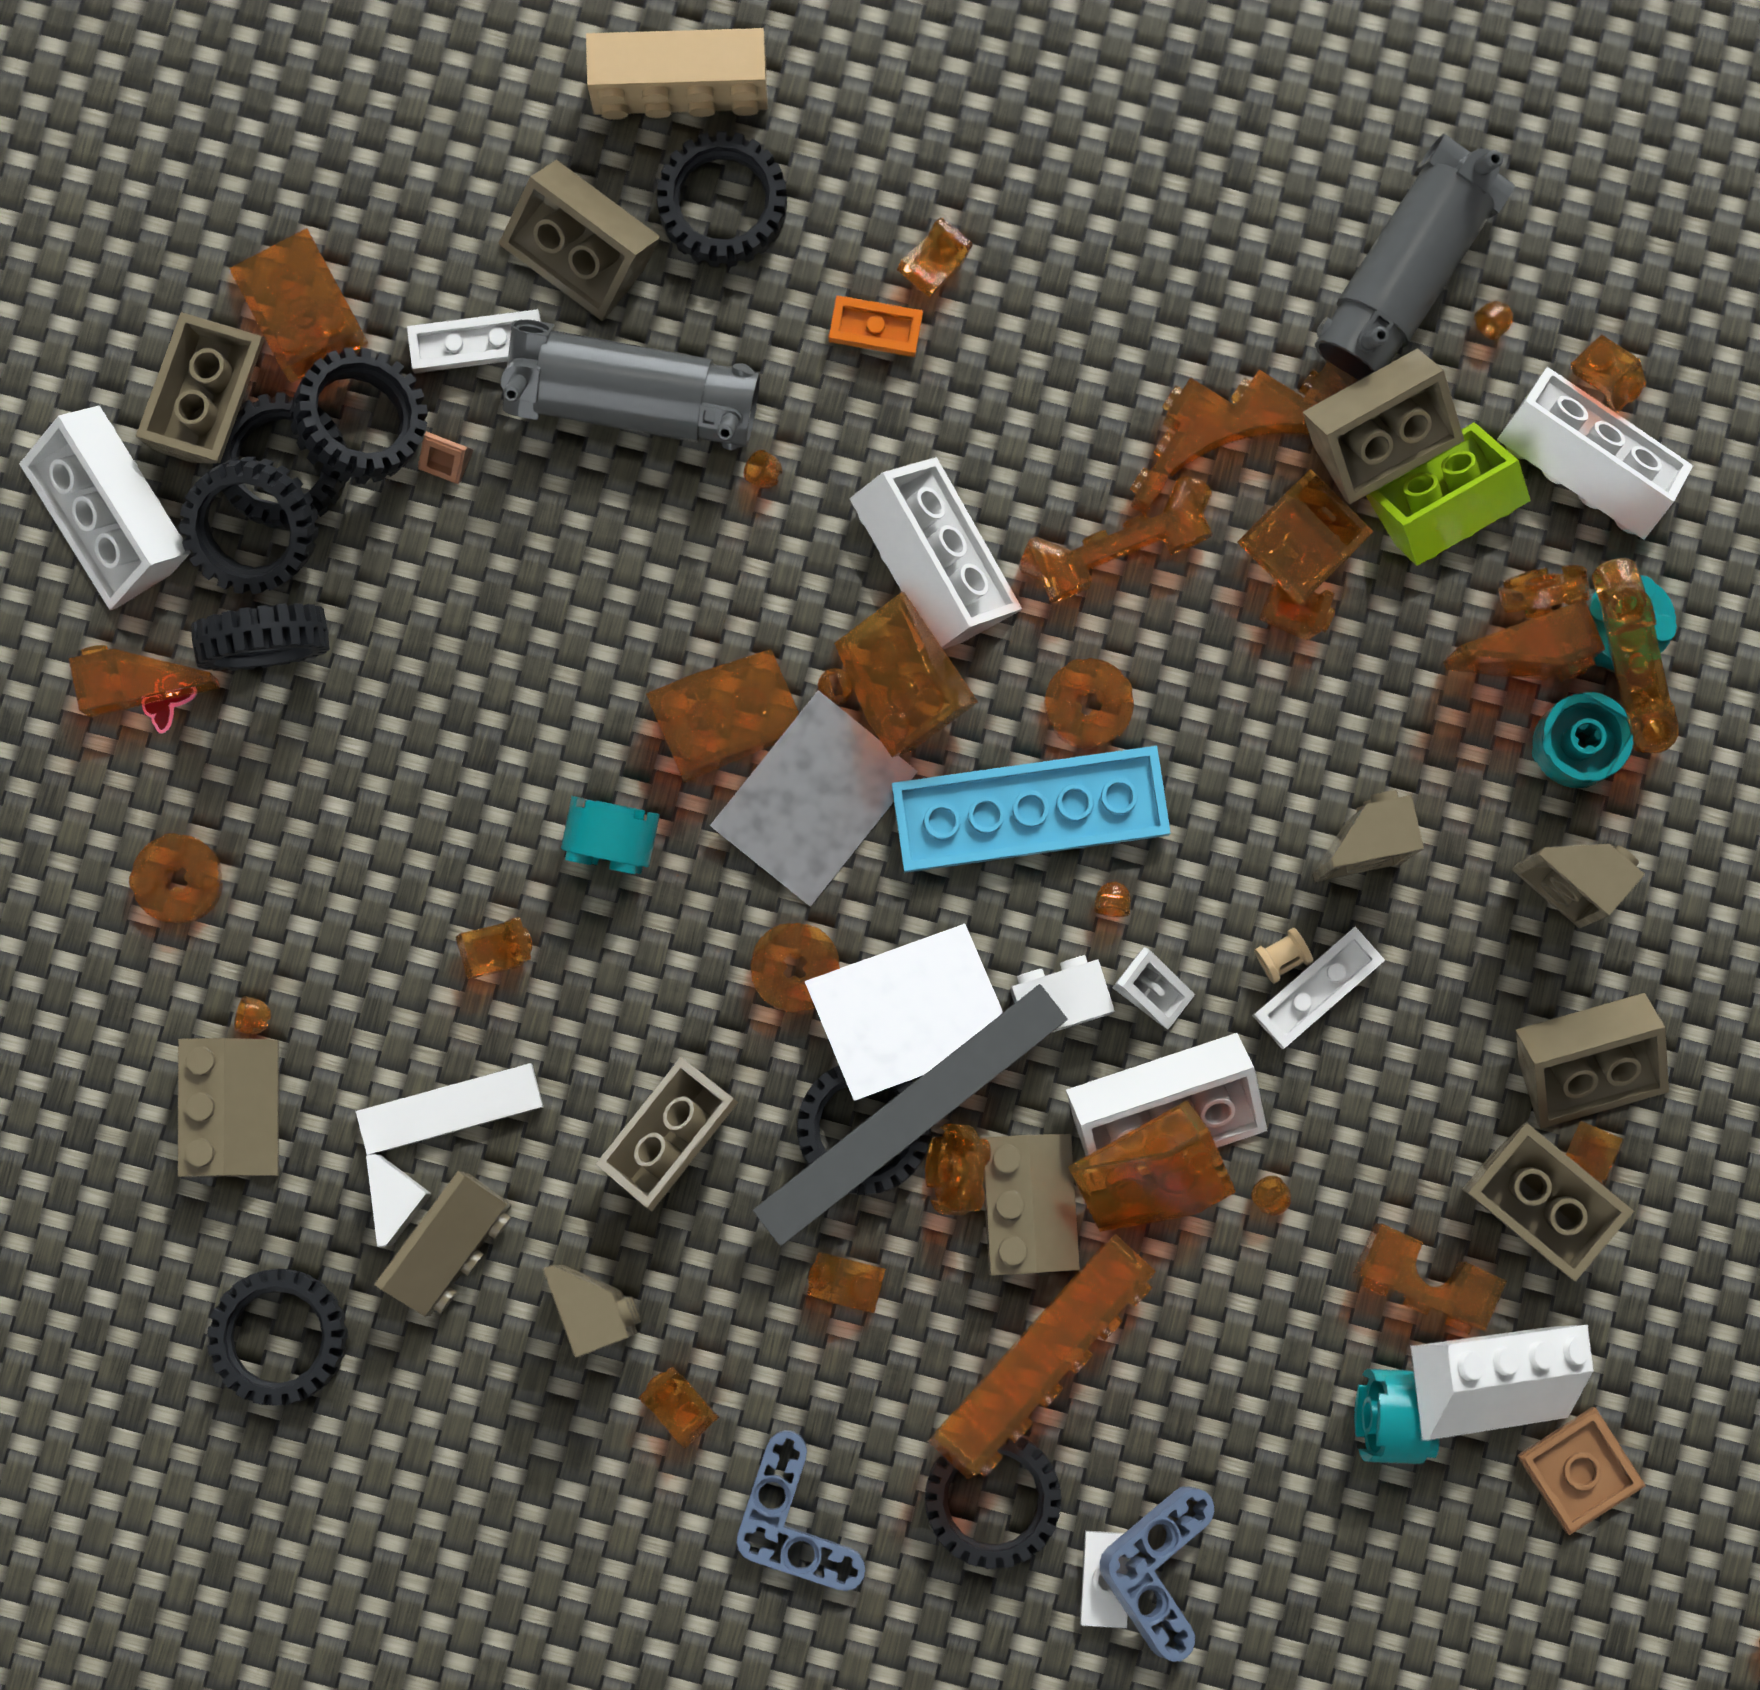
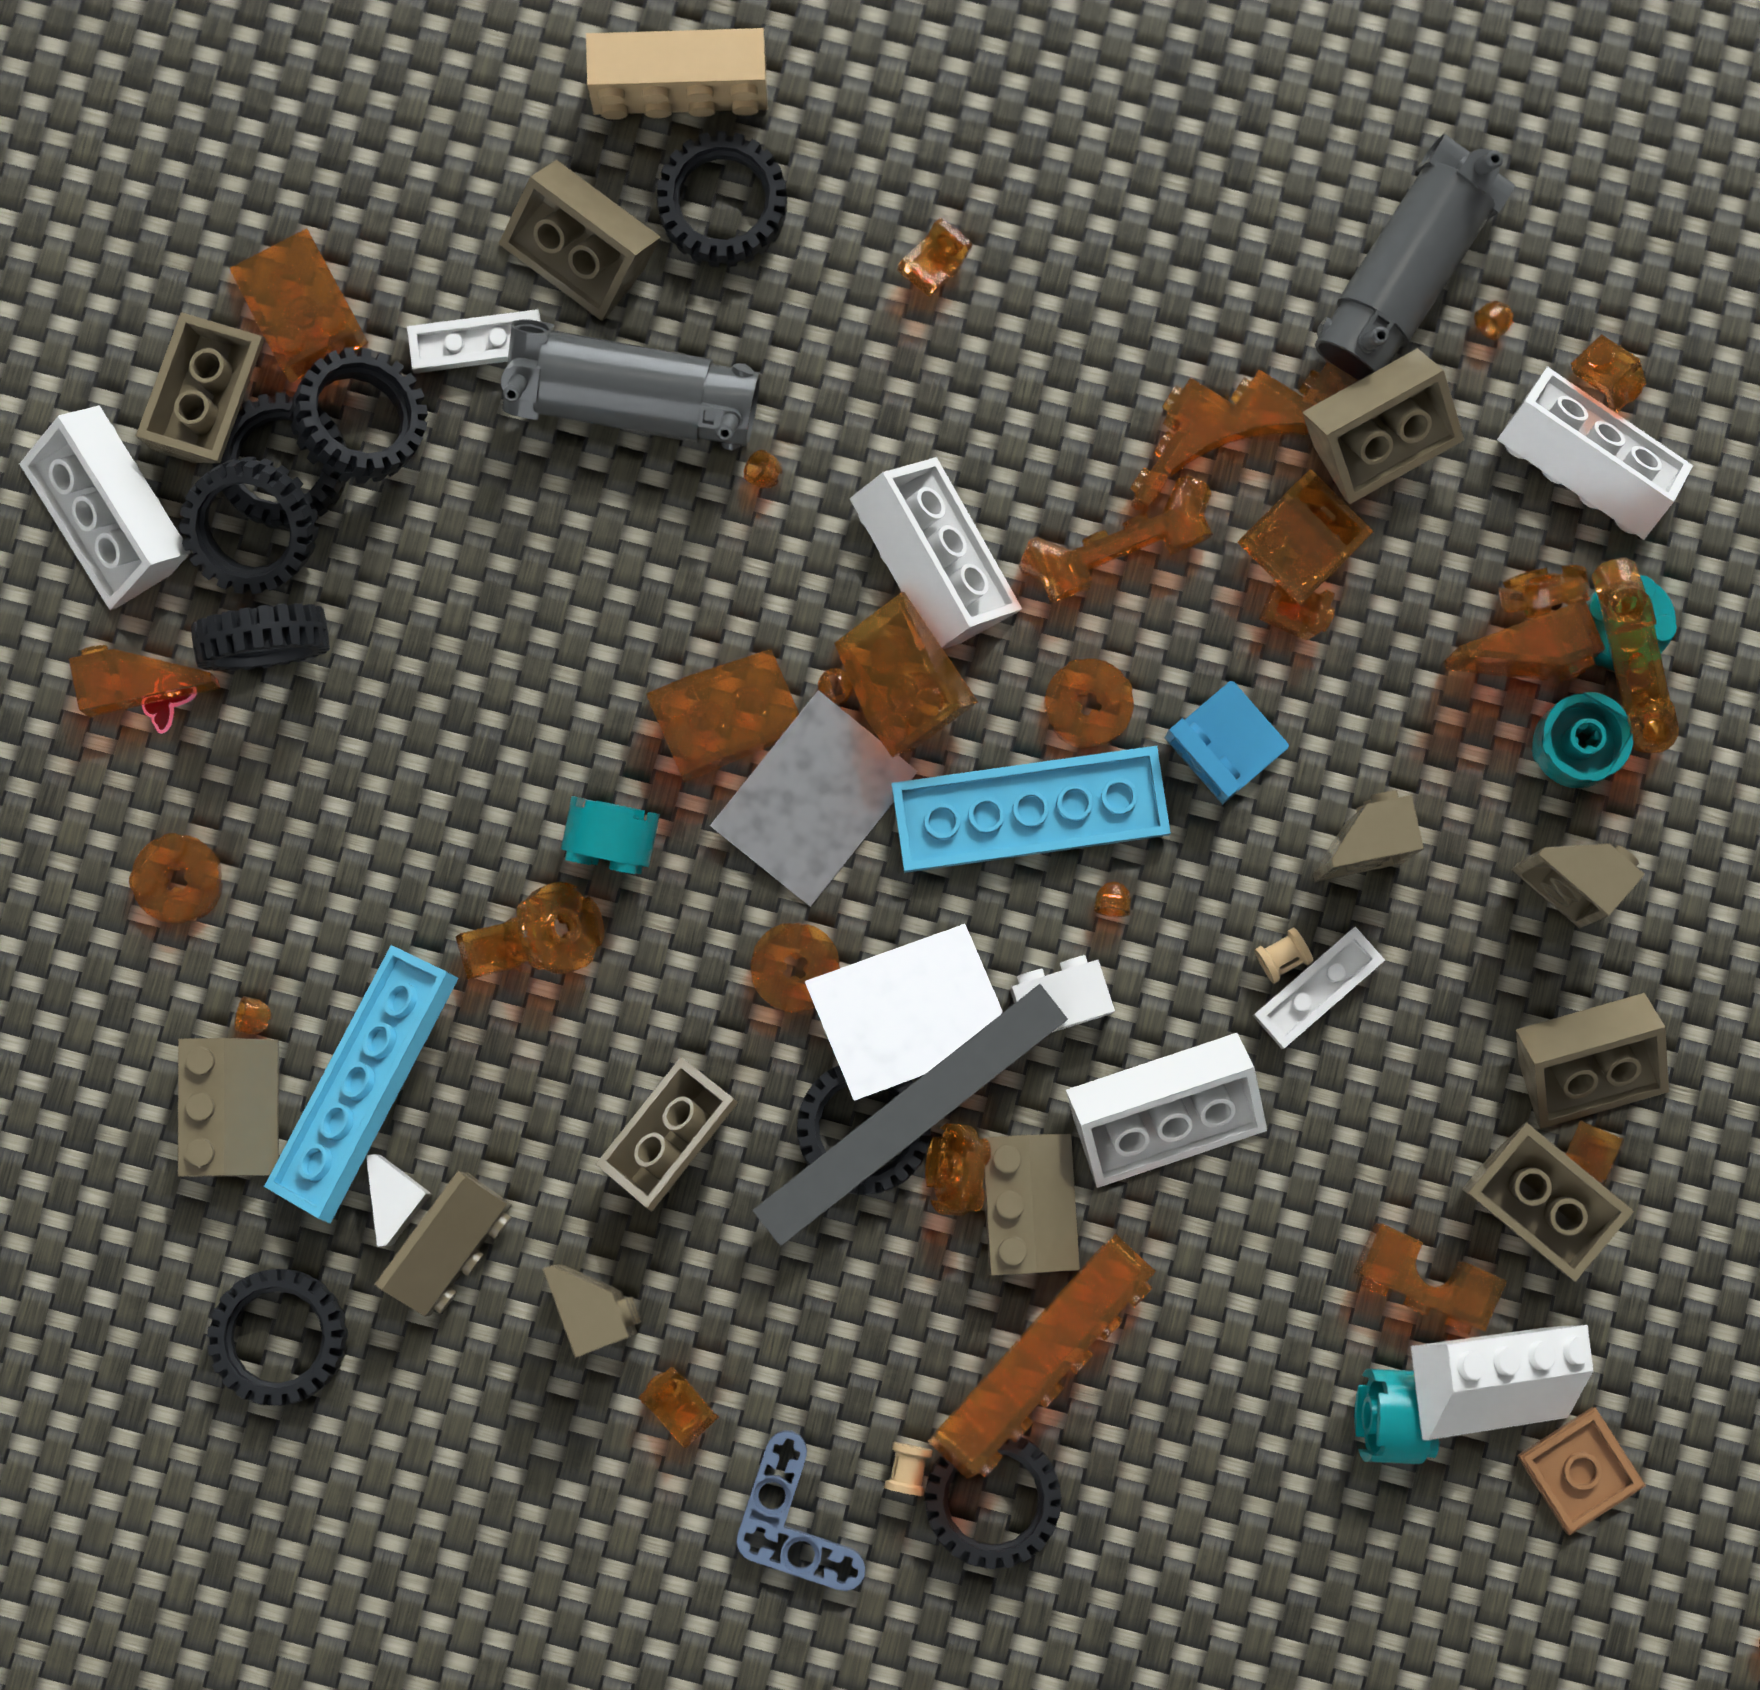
white tile [356,1063,544,1155] -> none
nougat slope [418,431,473,484] -> none
clear orange bracket [807,1252,886,1313] -> none
orange plate [829,295,923,357] -> none
clear orange slope [1068,1100,1236,1232] -> none
white plate [1080,1531,1130,1628] -> none
sand blue beam [1100,1486,1214,1662] -> none
white slope [1112,947,1195,1030] -> none
clear orange hinge [1251,1176,1292,1216] -> none
lime slope [1366,422,1531,566] -> none
none -> medium azure plate [264,945,459,1224]
none -> clear orange plate [516,882,604,974]
none -> tan bush [884,1442,933,1496]
none -> dark azure bracket [1164,681,1289,805]

